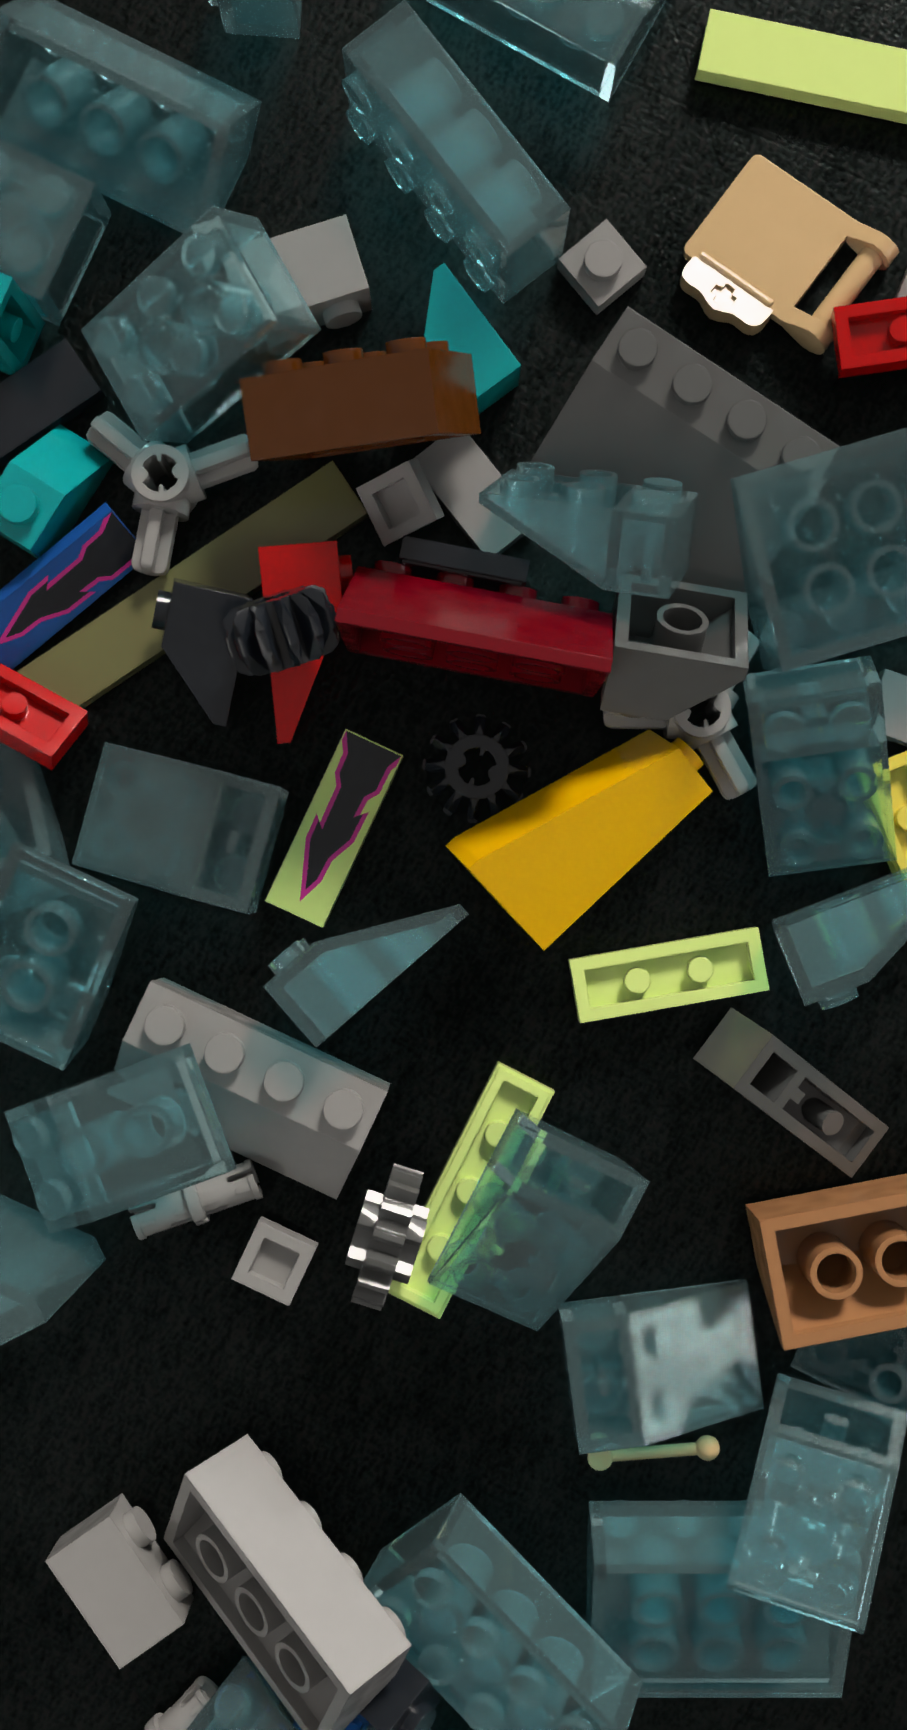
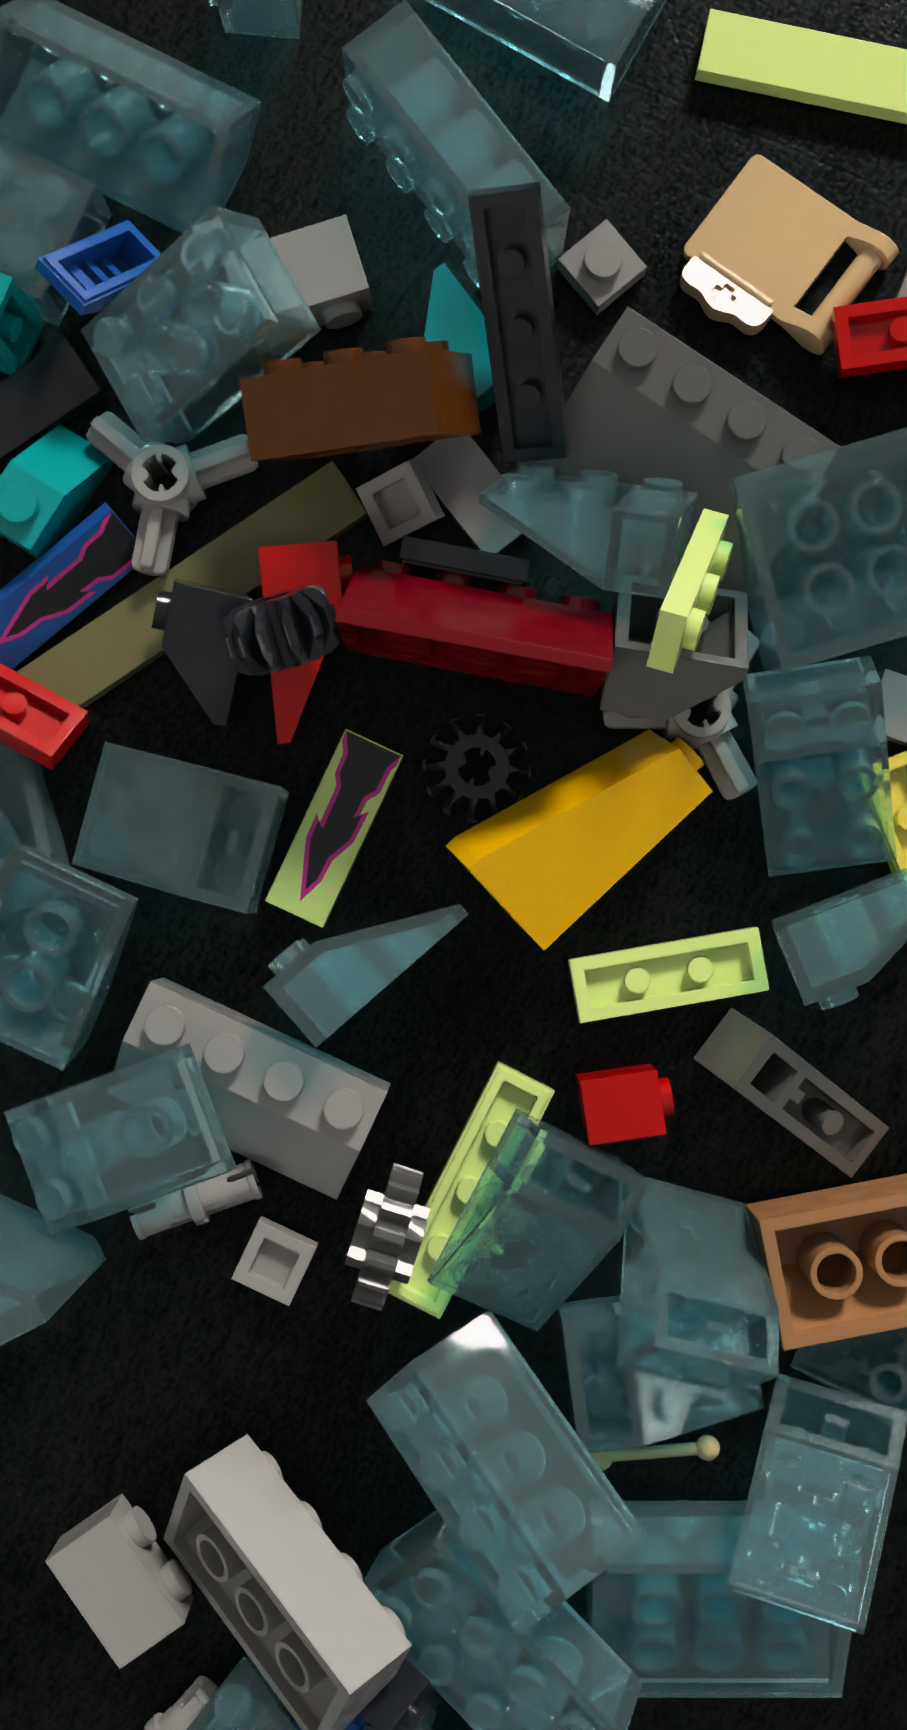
none -> blue slope [35,220,172,315]
none -> clear light blue slope [366,1311,648,1636]
none -> black plate [468,182,570,463]
none -> red brick [575,1063,674,1146]
none -> clear light blue slope [617,1173,779,1395]
none -> yellowish green plate [646,508,734,674]

